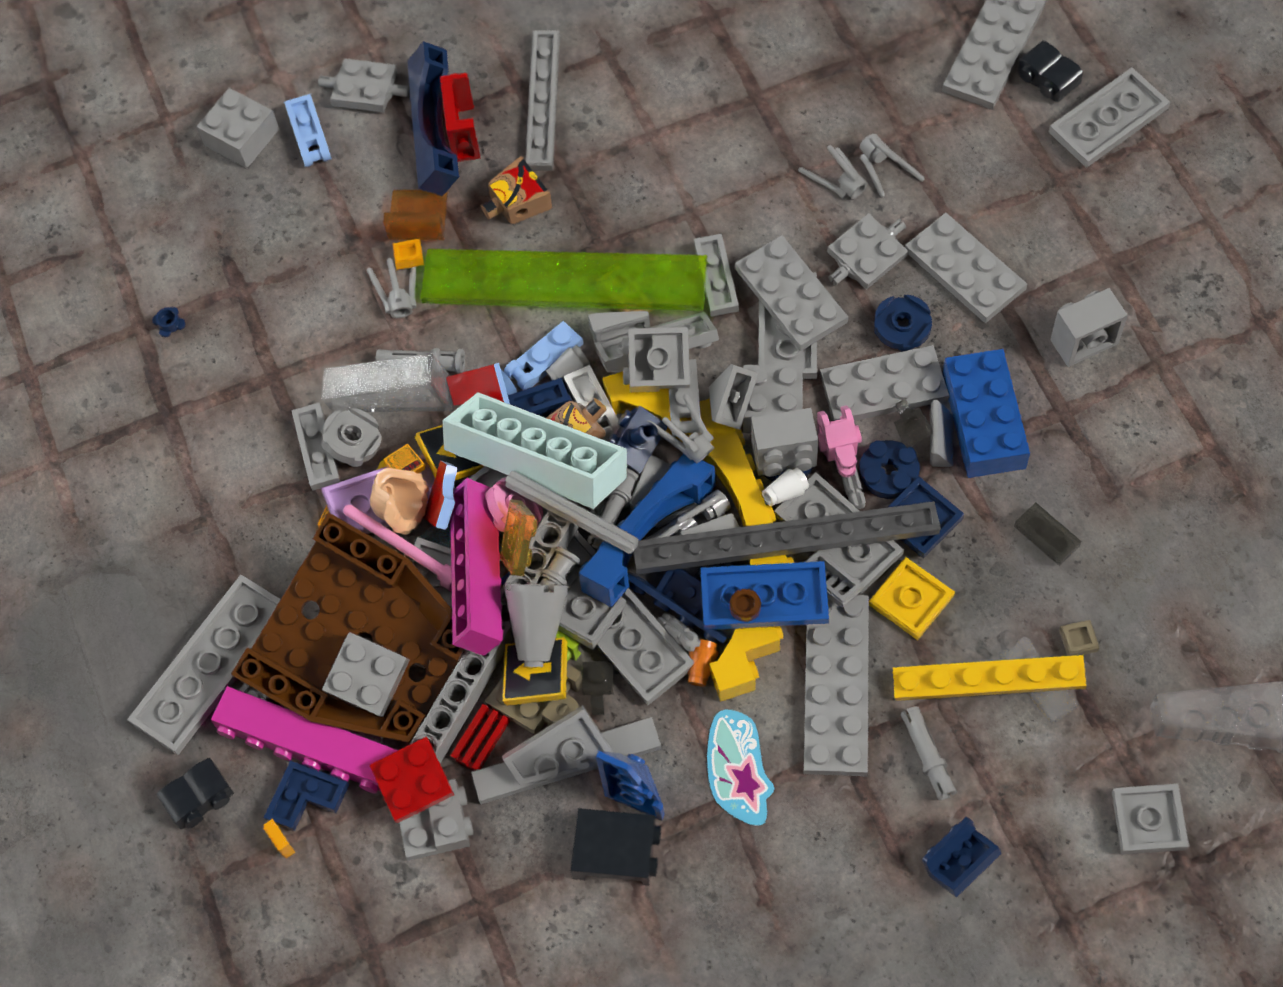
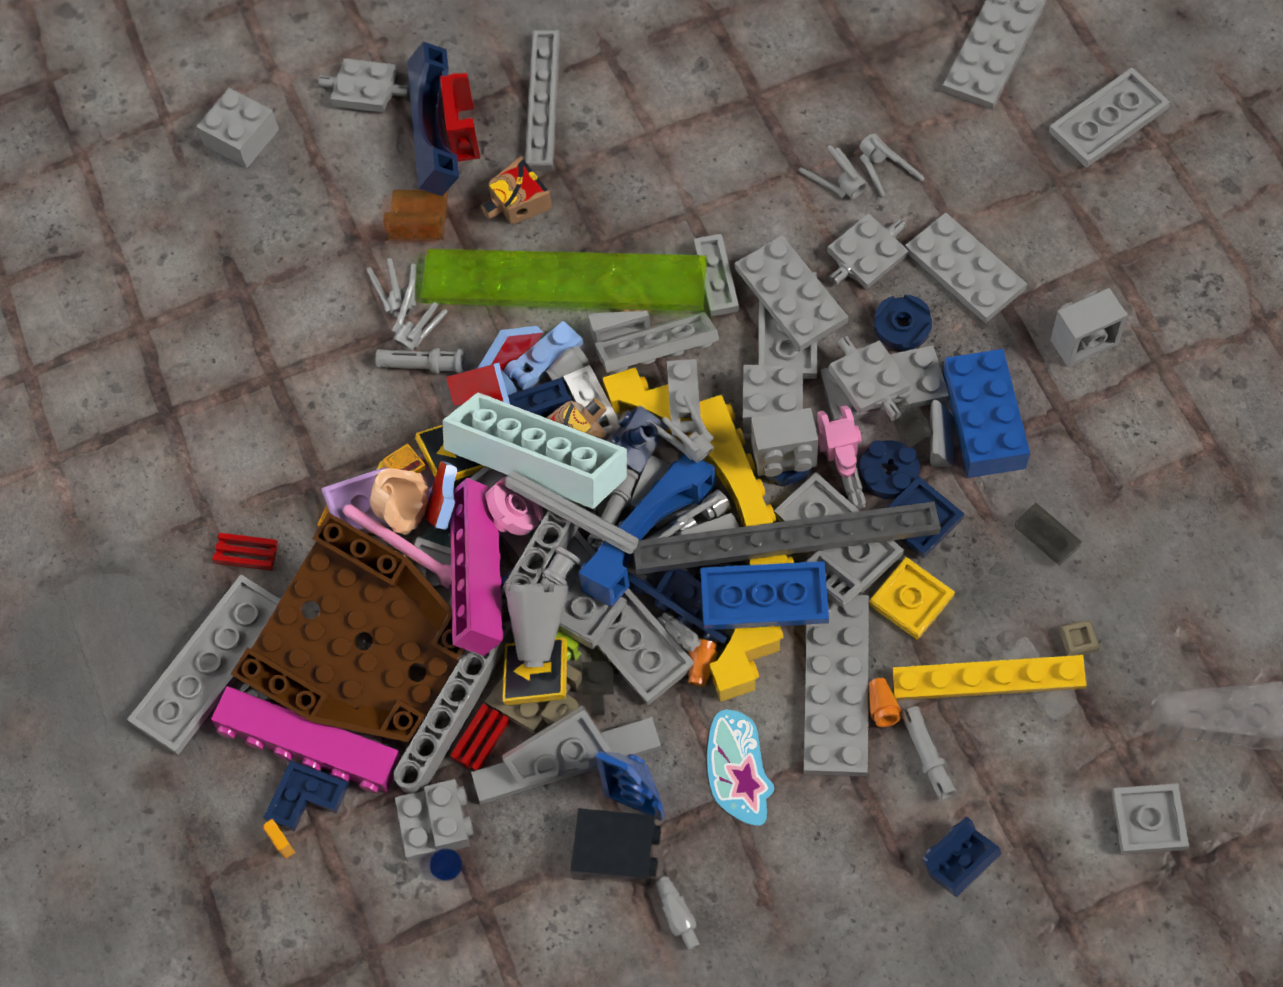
dark blue plate [152,307,186,338] -> none
black brick [156,757,234,830] -> none
light blue plate [284,94,332,167] -> none
light grey plate [291,402,341,491] -> none
light grey plate [321,408,382,467] -> none
clear wedge [322,354,453,412] -> none
light grey brick [322,632,410,717] -> none
red plate [369,736,455,824] -> none
light orange tile [392,238,424,270] -> none
clear yellow plate [500,499,537,576] -> none
light grey plate [622,327,690,392] -> none
light grey slope [709,364,758,429] -> none
reddish brown tile [730,589,761,622] -> none
white cone [762,468,809,506] -> none
black brick [1018,40,1083,102] -> none
none -> red tile [212,532,279,571]
none -> light grey plant [391,278,447,351]
none -> clear blue plate [430,849,462,881]
none -> tile [478,326,543,372]
none -> light grey piece [656,875,700,950]
none -> light grey plate [828,336,911,421]
none -> orange cone [868,678,901,727]

